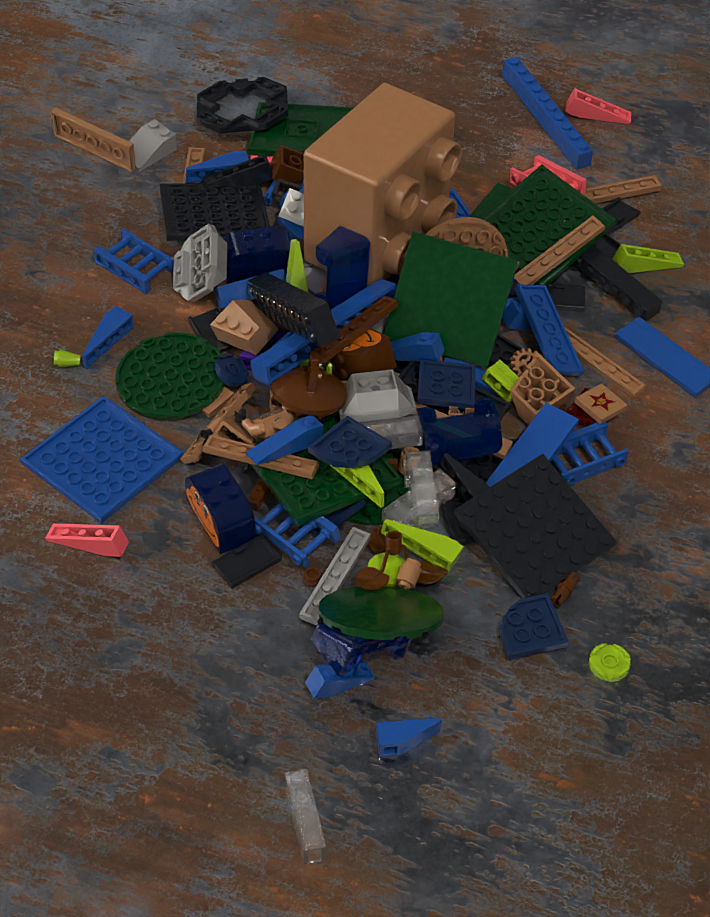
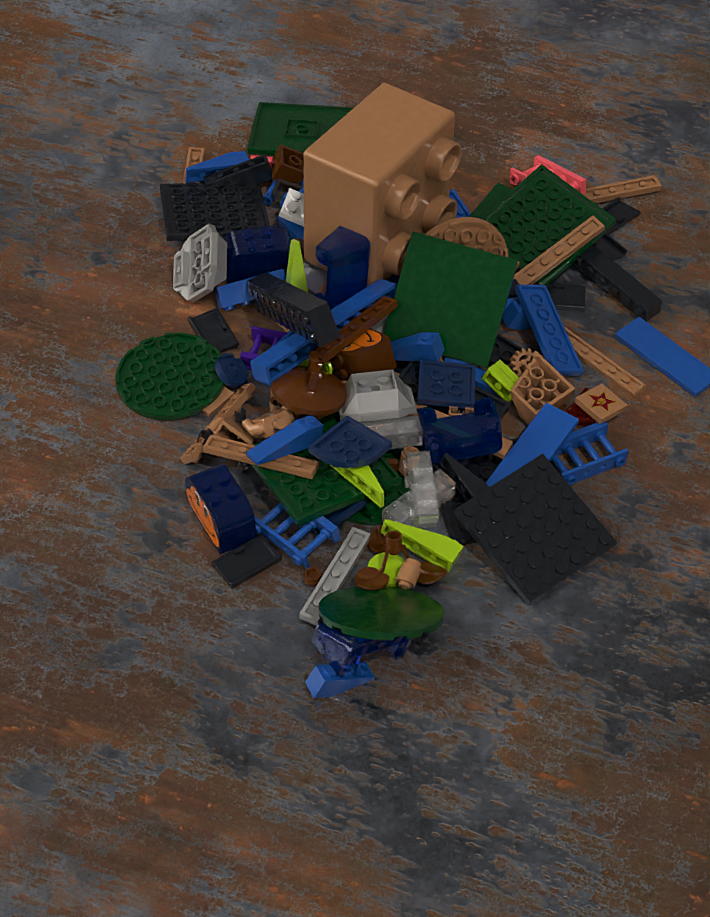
blue tile [20,396,184,524] -> none
coral slope [45,523,129,557] -> none
medium nougat tile [51,108,136,172] -> none
lime cone [53,349,80,367] -> none
blue slope [82,306,134,369] -> none
blue fence [94,228,174,294] -> none
light grey slope [129,119,177,172] -> none
black plate [197,77,289,134] -> none
medium nougat wedge [210,300,278,355] -> none
reddish brown piece [246,477,271,512] -> none
clear brick [285,769,326,864] -> none
blue slope [376,717,442,757] -> none
dark blue plate [500,593,569,660] -> none
blue brick [502,57,593,170] -> none
reddish brown pin [550,572,580,607] -> none
coral slope [565,88,631,124] -> none
lime tile [589,643,631,682] -> none
lime slope [612,244,684,273] -> none

